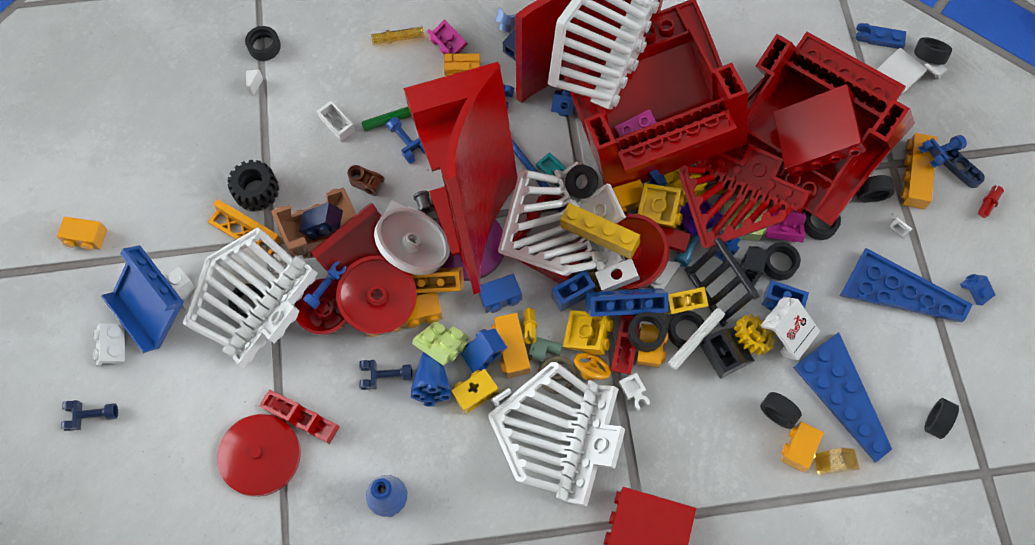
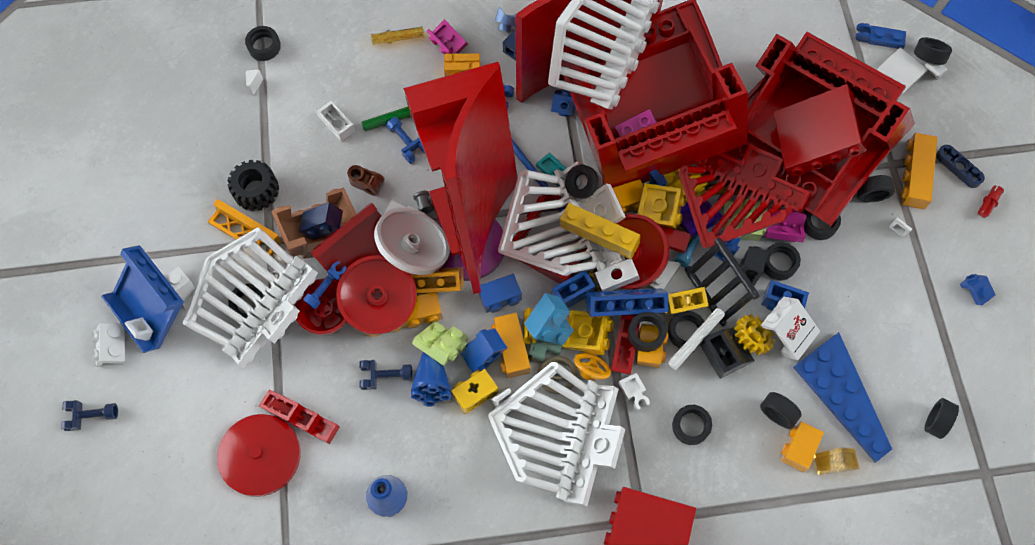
light orange brick [57,216,107,250] -> none
blue wing [839,248,973,322] -> none
blue bar [918,135,967,168] -> none
none -> white slope [125,317,153,340]
none -> dark azure brick [524,293,574,345]
none -> black tyre [672,404,713,445]

